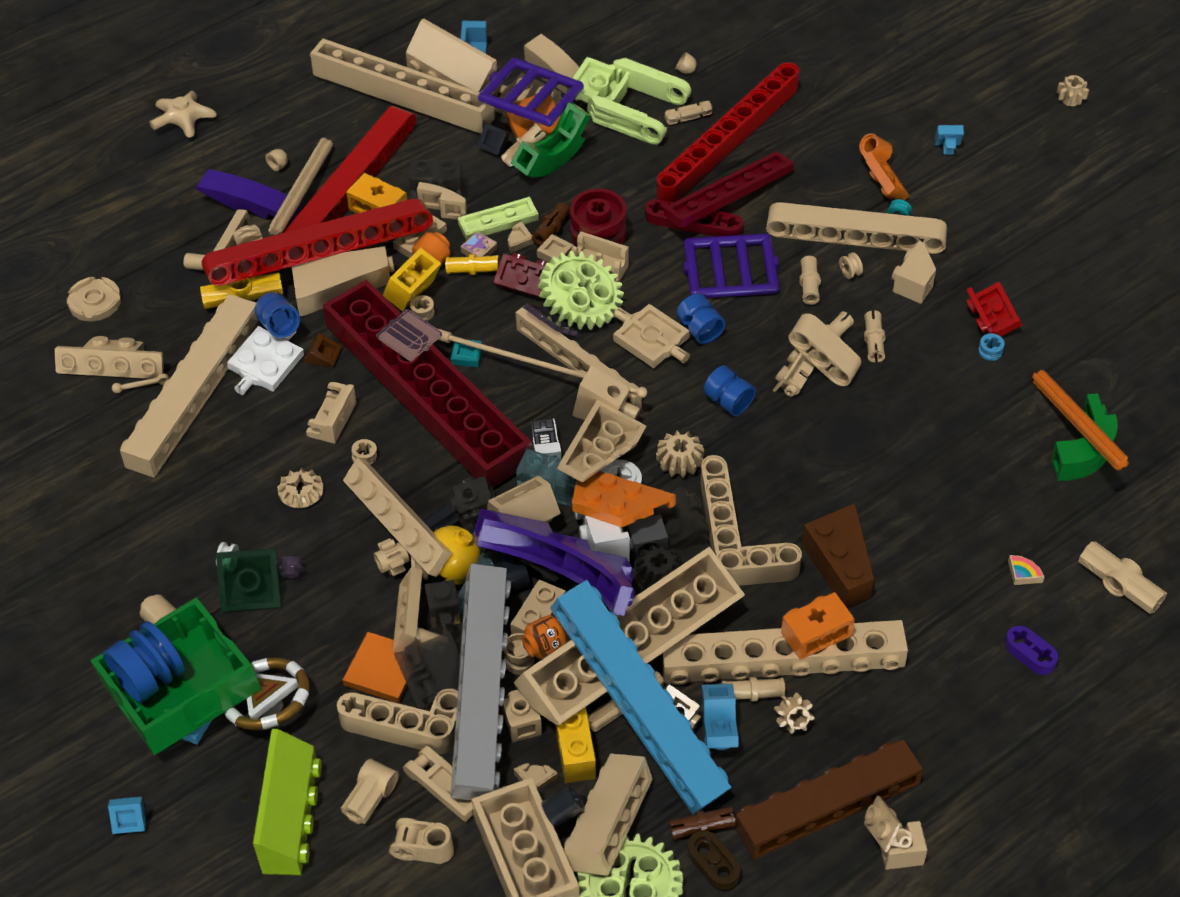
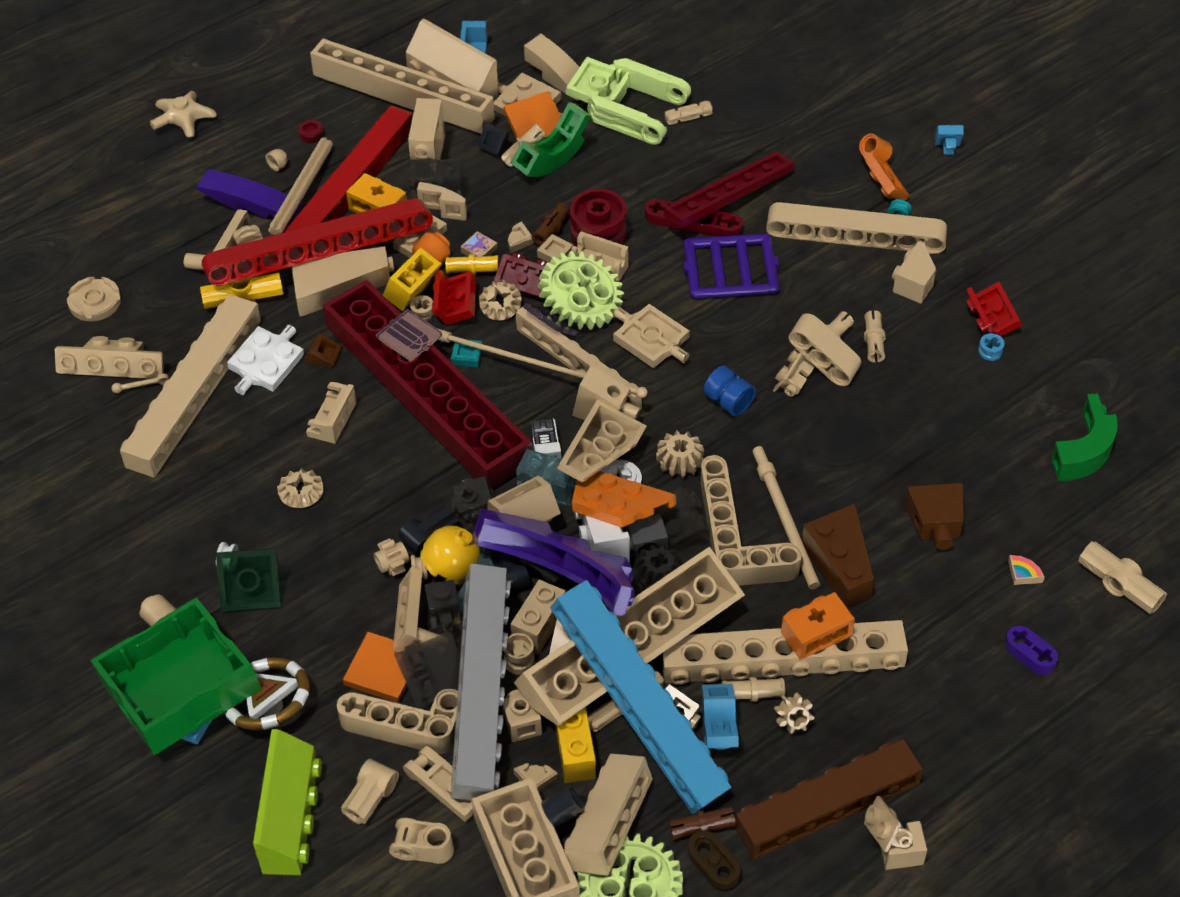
blue wheel [103,621,185,704] -> none
dark azure tile [108,797,146,834] -> none
blue wheel [255,292,300,338] -> none
clear purple plate [276,556,305,578] -> none
tan plate [343,457,452,577] -> none
tan bush [352,439,377,465] -> none
yellowish green tile [458,197,539,241] -> none
dark purple bar [478,58,584,127] -> none
orange head [522,615,569,660] -> none
red beam [657,62,799,202] -> none
tan hinge [676,52,696,74] -> none
blue wheel [676,293,726,344] -> none
tan pin [799,256,821,305] -> none
tan bush [839,252,863,279] -> none
orange axle [1032,370,1129,470] -> none
tan gear [1057,75,1089,106] -> none
none -> dark red tile [298,120,324,143]
none -> tan window [408,98,445,178]
none -> red bracket [432,270,476,326]
none -> tan gear [479,280,522,320]
none -> tan bar [752,446,820,589]
none -> reddish brown torso [905,483,963,550]

